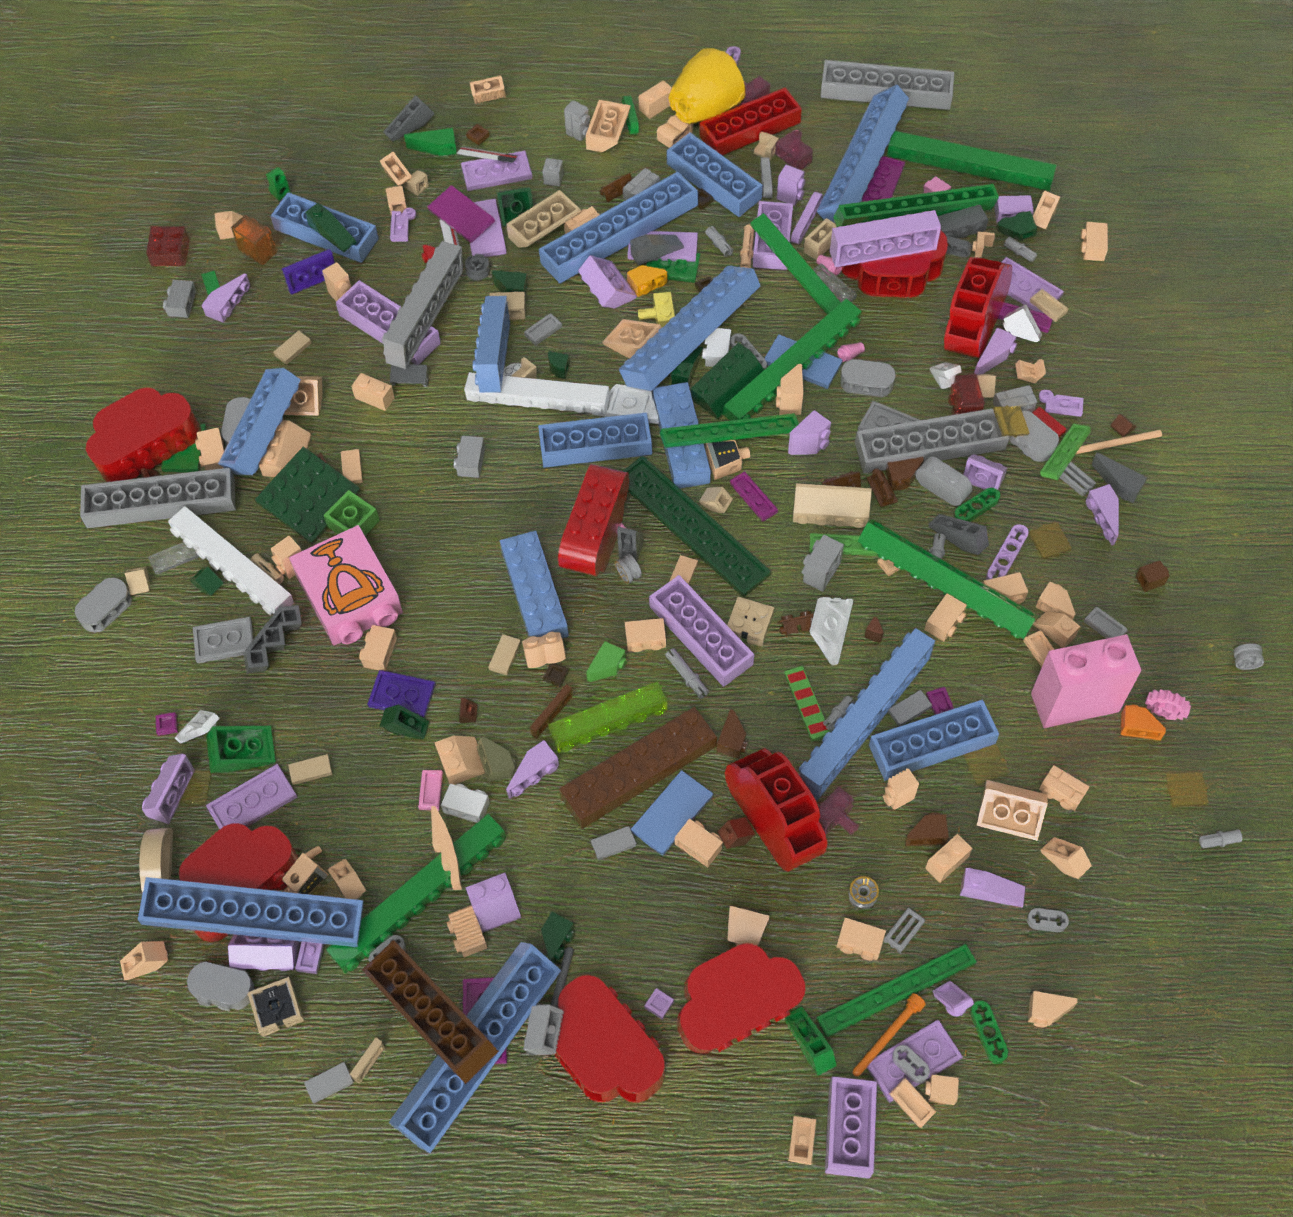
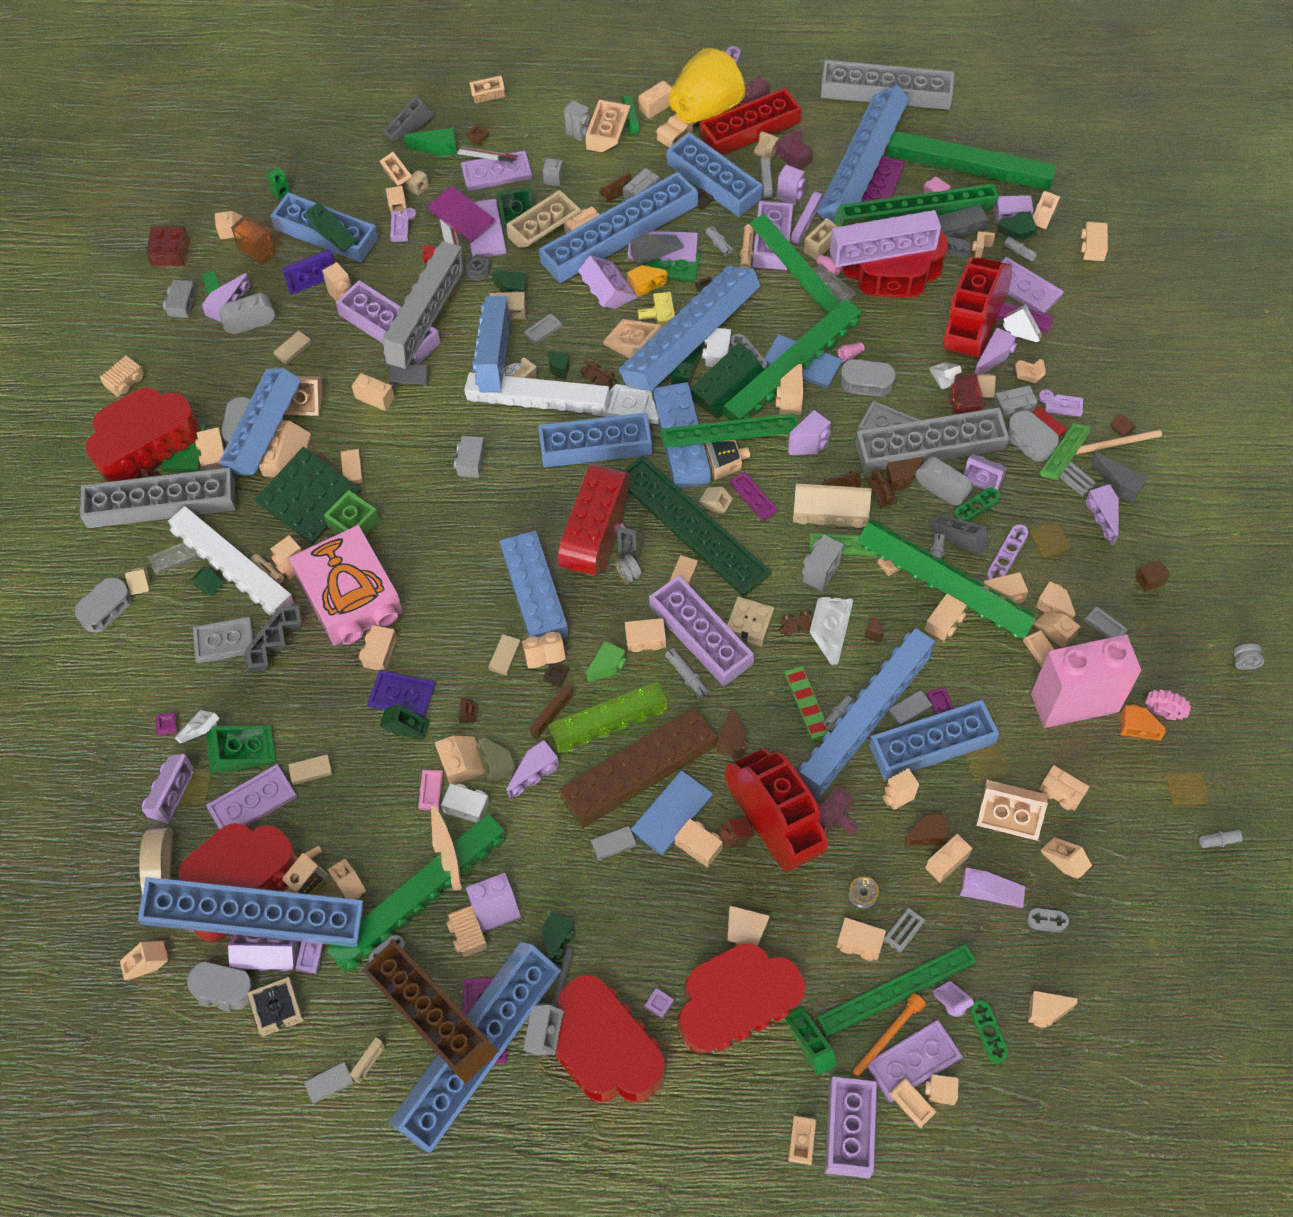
light grey beam [892,1045,930,1083] -> none
clear yellow piece [993,405,1030,437] -> none
tan tile [1030,289,1068,322] -> none
none -> light nougat brick [100,355,145,397]
none -> light grey brick [219,293,275,334]
none -> reddish brown hinge [580,360,618,390]

